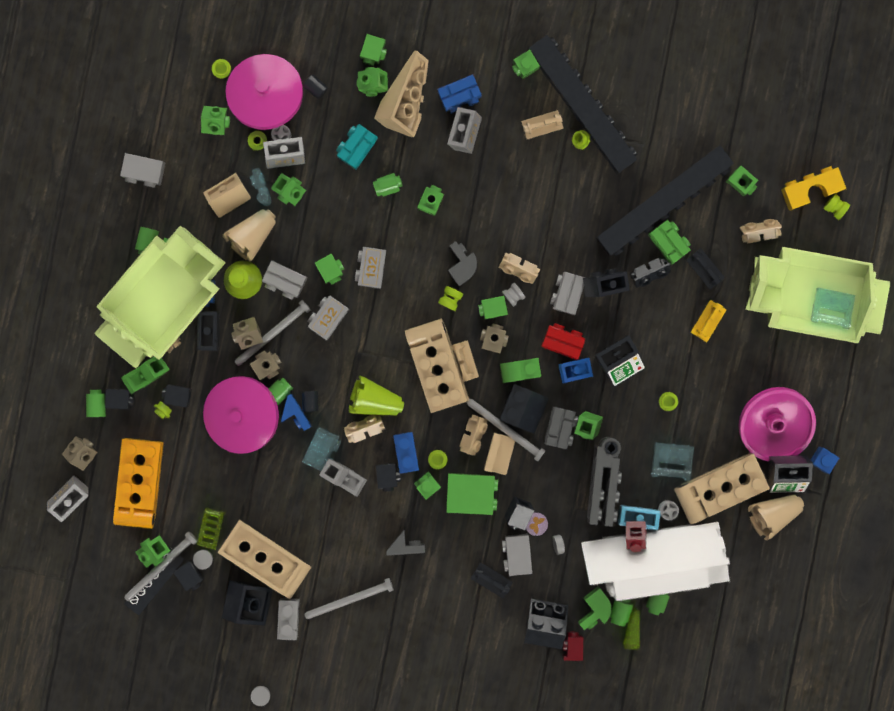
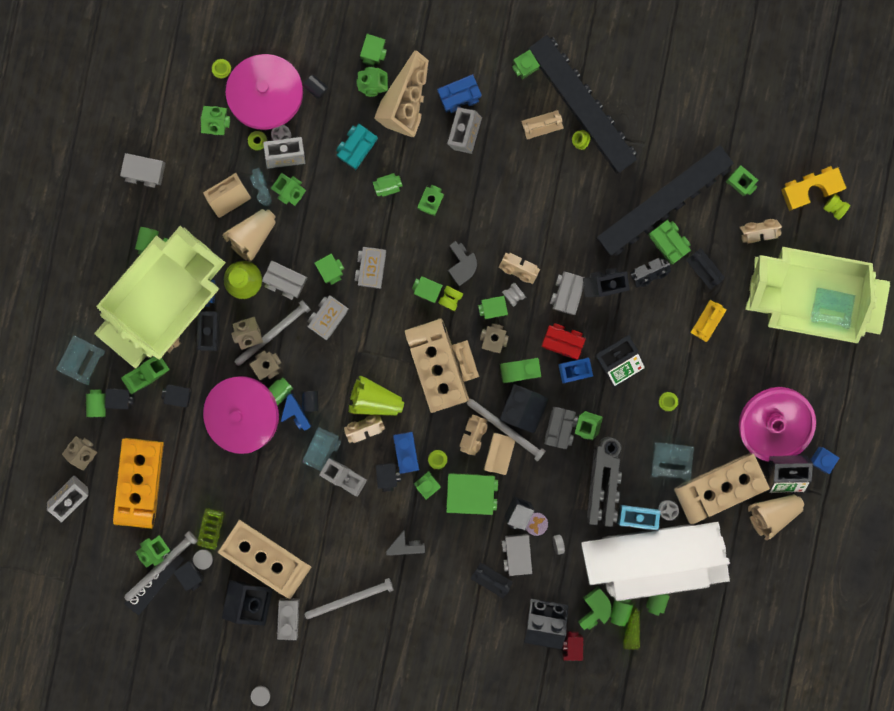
lime plate [154,401,172,419] -> none
dark red brick [626,521,647,552] -> none
none -> clear light blue plate [56,335,105,385]
none -> bright green brick [412,276,443,303]

